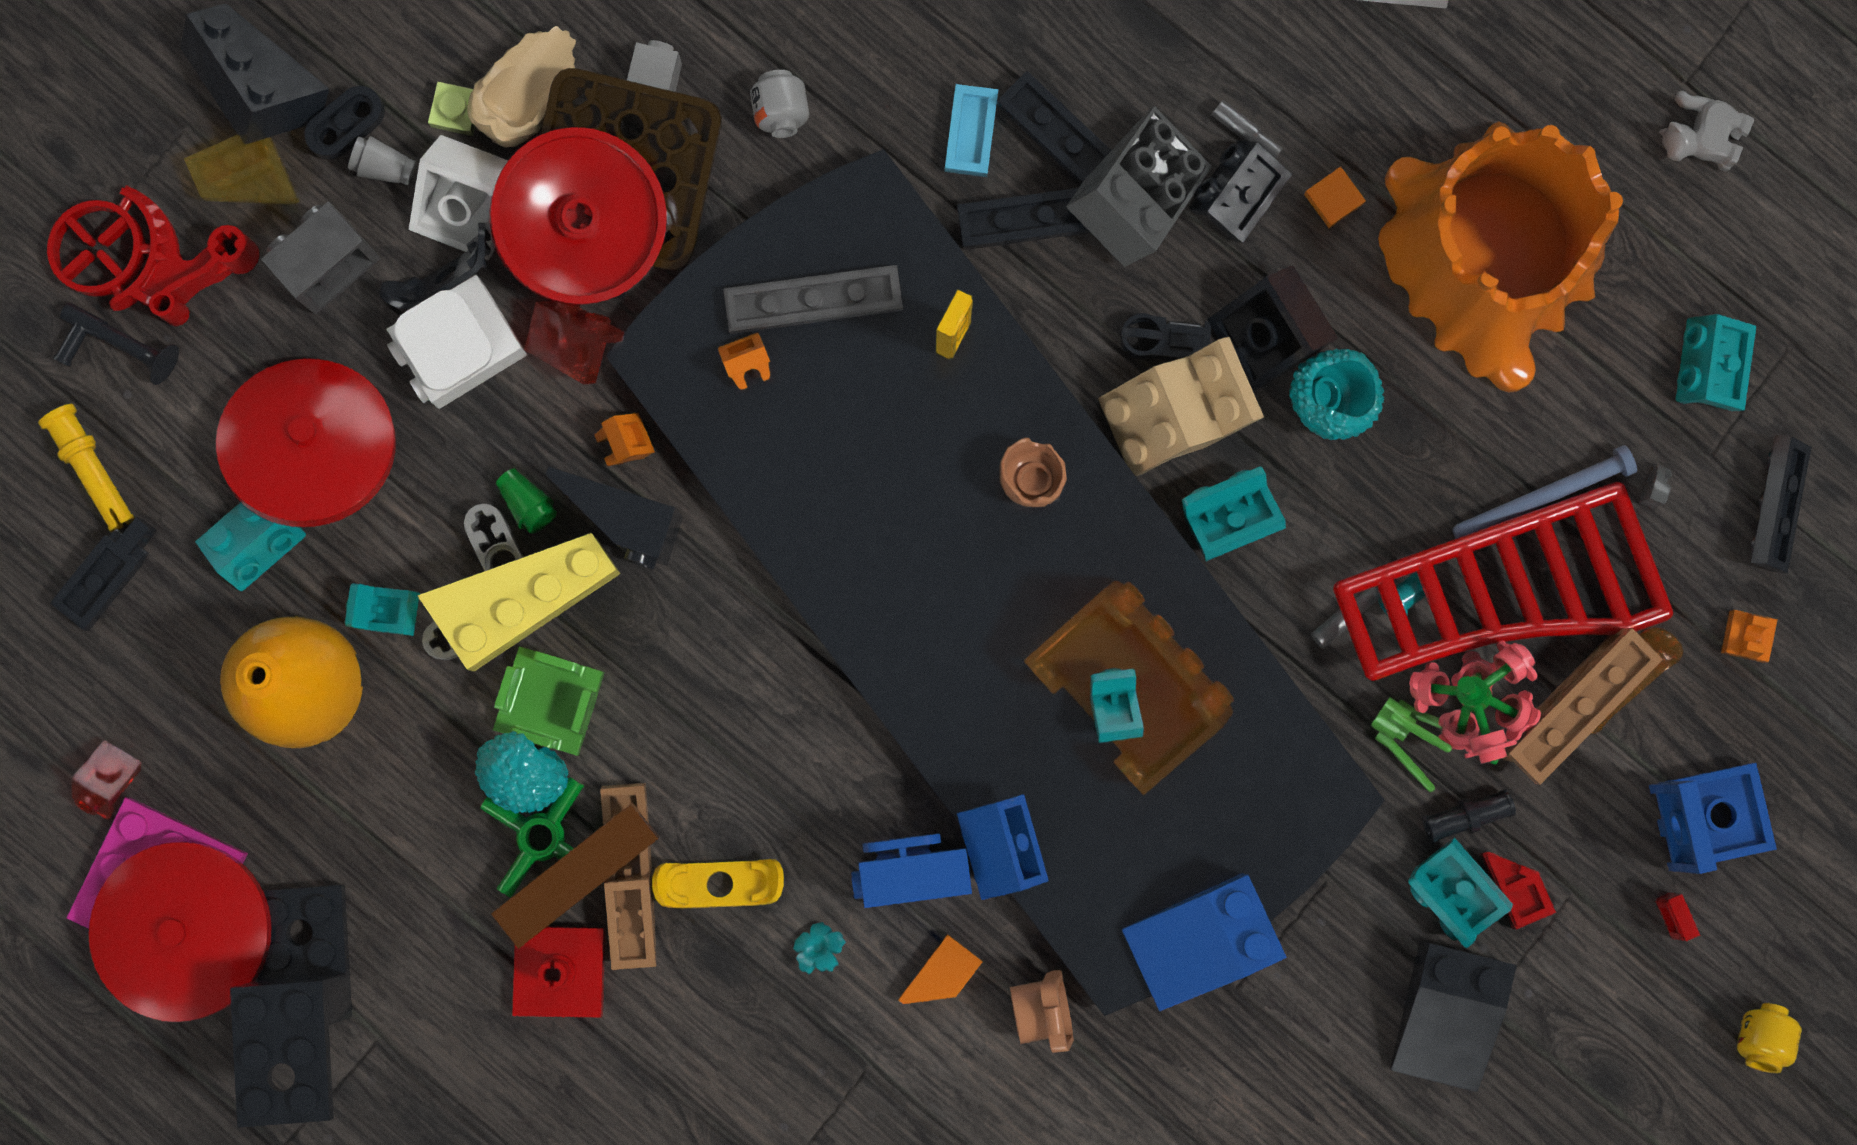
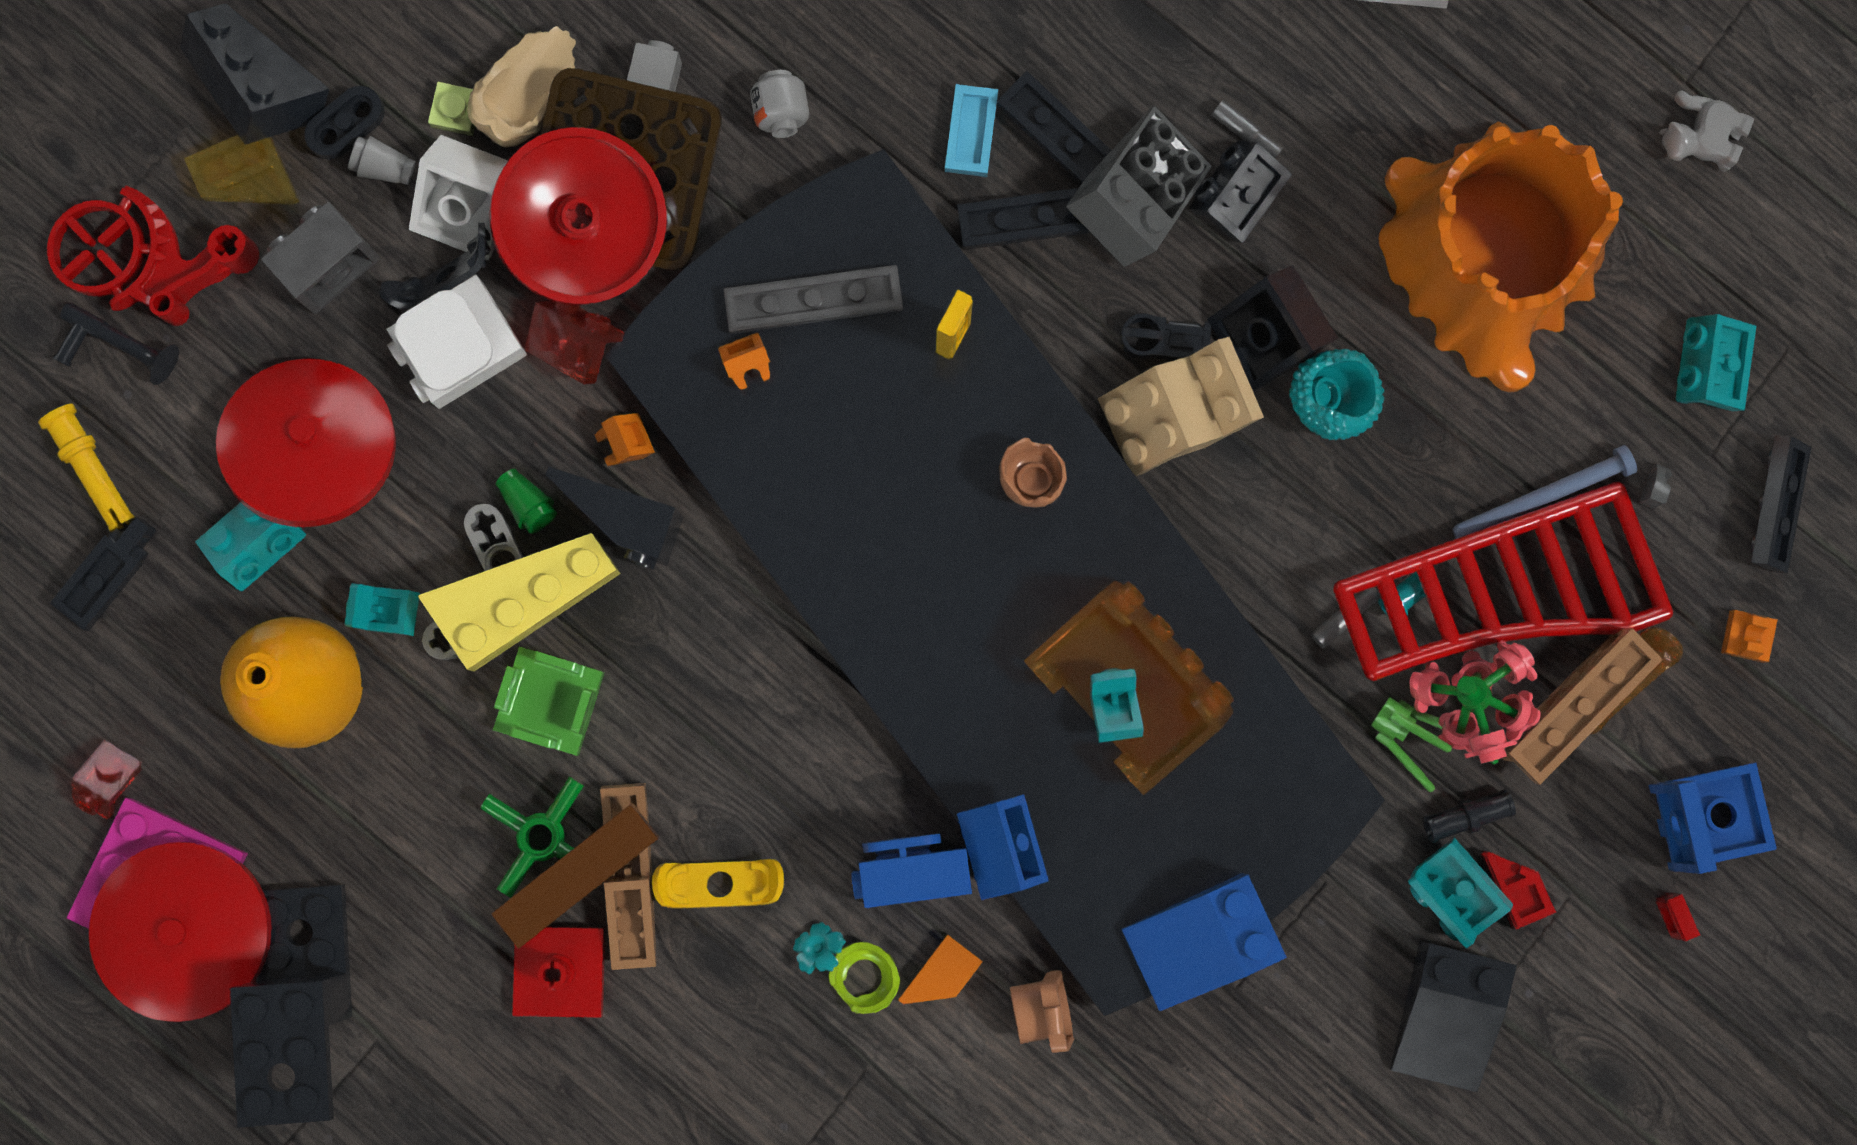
teal hair [475,731,568,814] -> none
teal bracket [1182,467,1286,561] -> none
orange tile [1304,167,1366,228] -> none
yellow head [1737,1003,1802,1073] -> none
none -> lime piece [829,942,900,1014]

